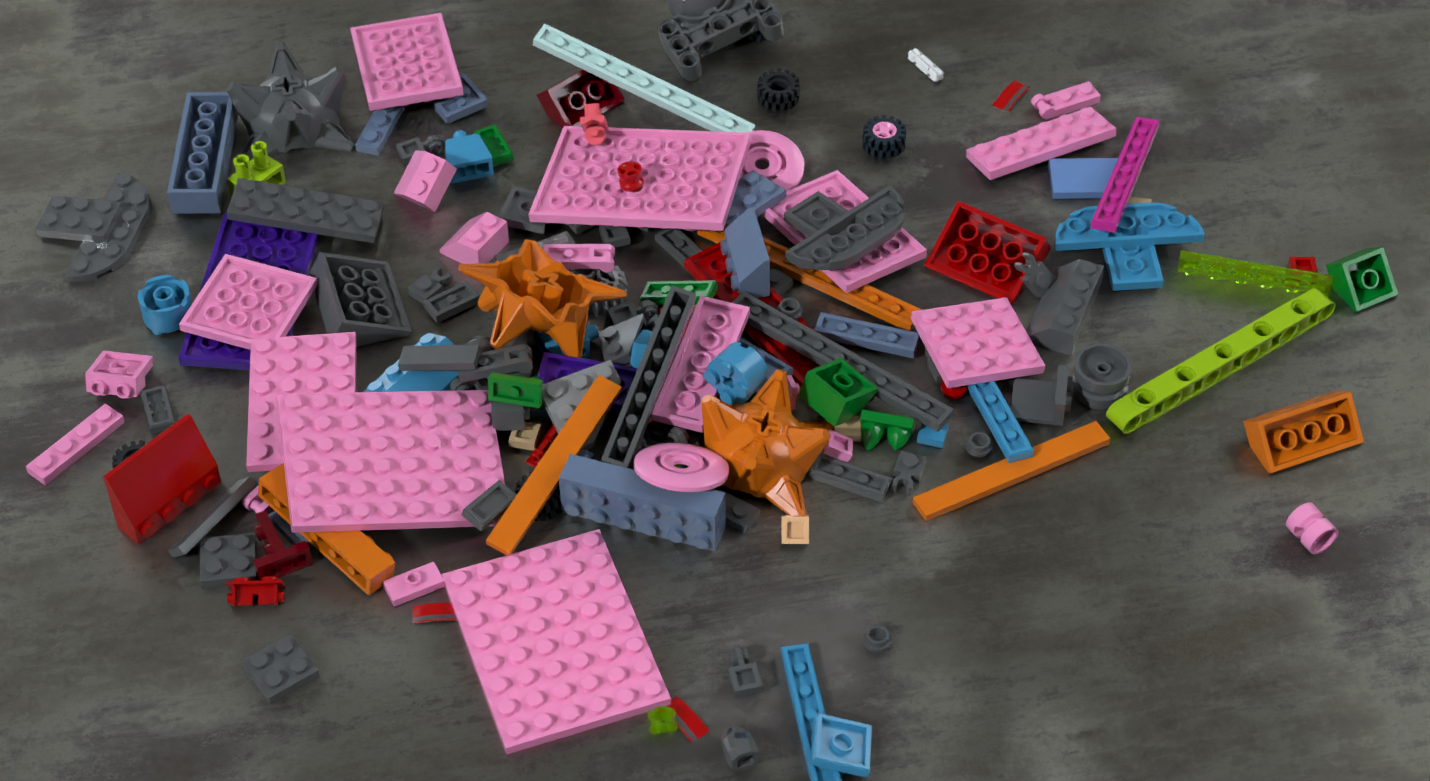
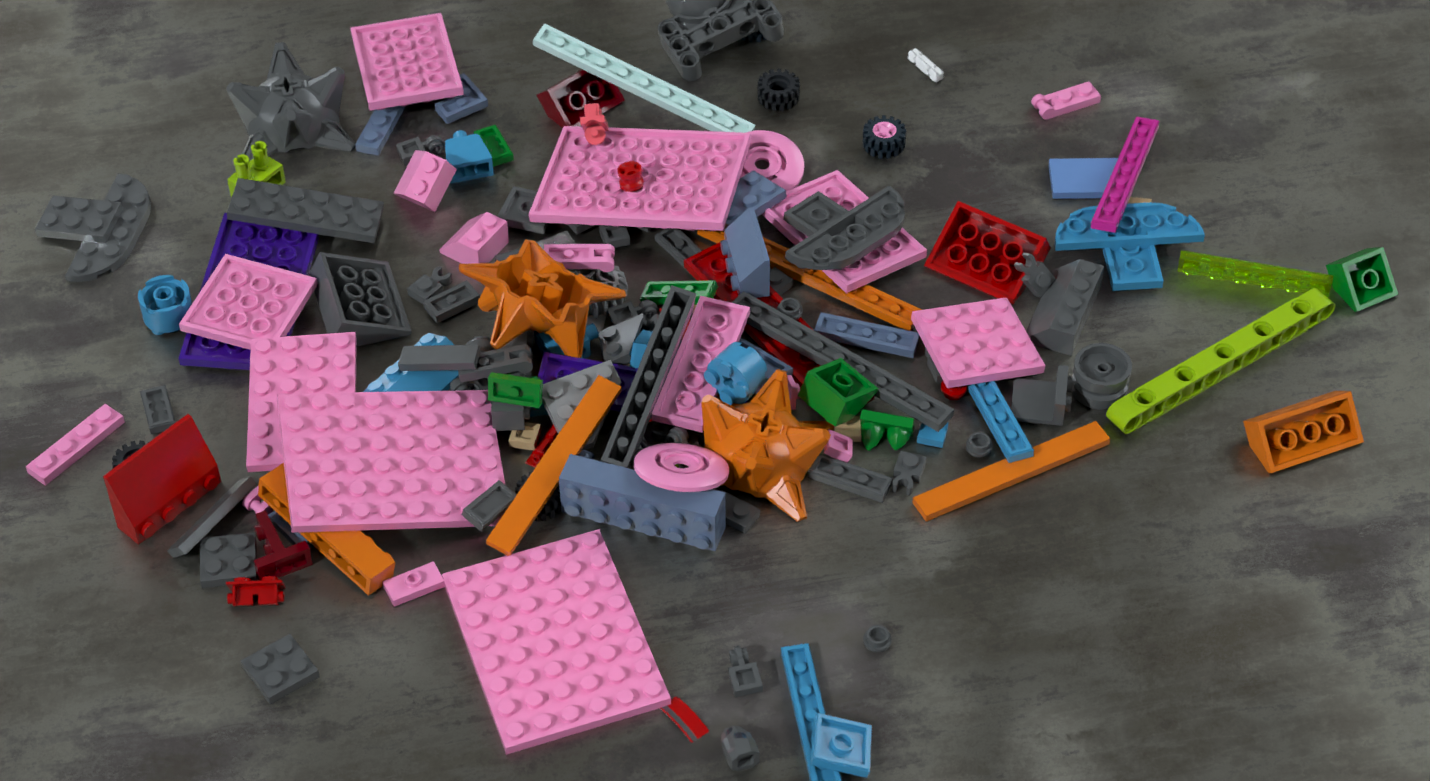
bright pink plate [85,351,153,398] -> none
sand blue brick [167,92,238,214] -> none
red sticker [412,602,457,624] -> none
clear neon green plate [647,706,678,735] -> none
light nougat plate [781,515,809,544] -> none
bright pink plate [966,107,1116,180] -> none
red sticker [993,80,1030,112] -> none
bright pink wheel [1286,502,1339,554] -> none
red tile [1288,257,1318,281] -> none

